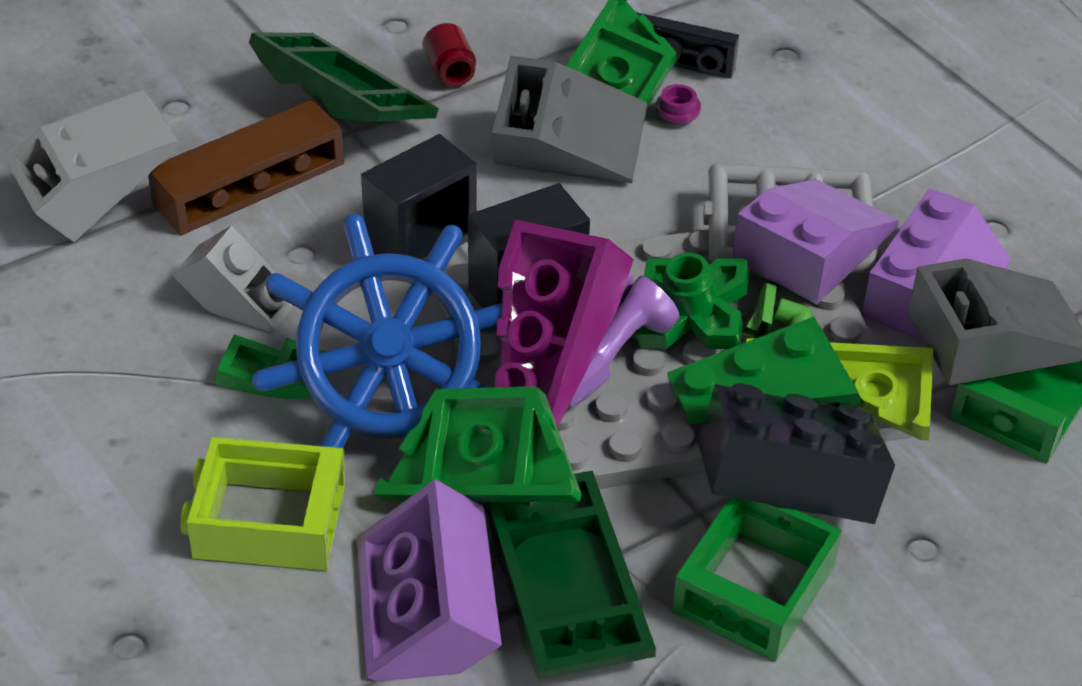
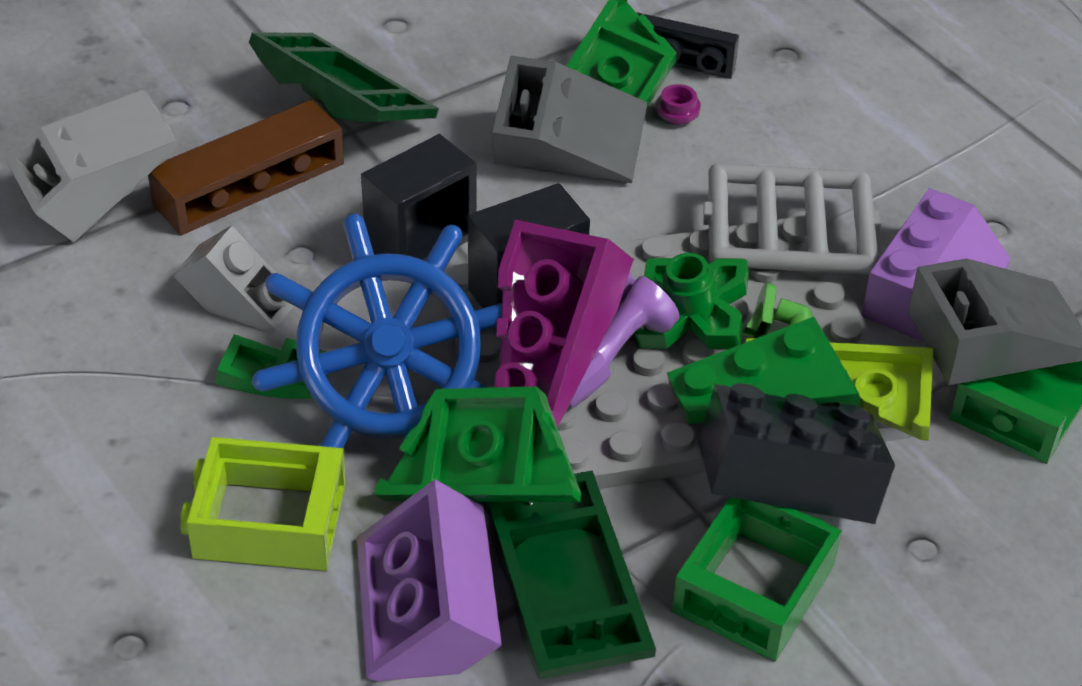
dark red brick [422,23,476,87] -> none
medium lavender slope [732,179,899,305] -> none

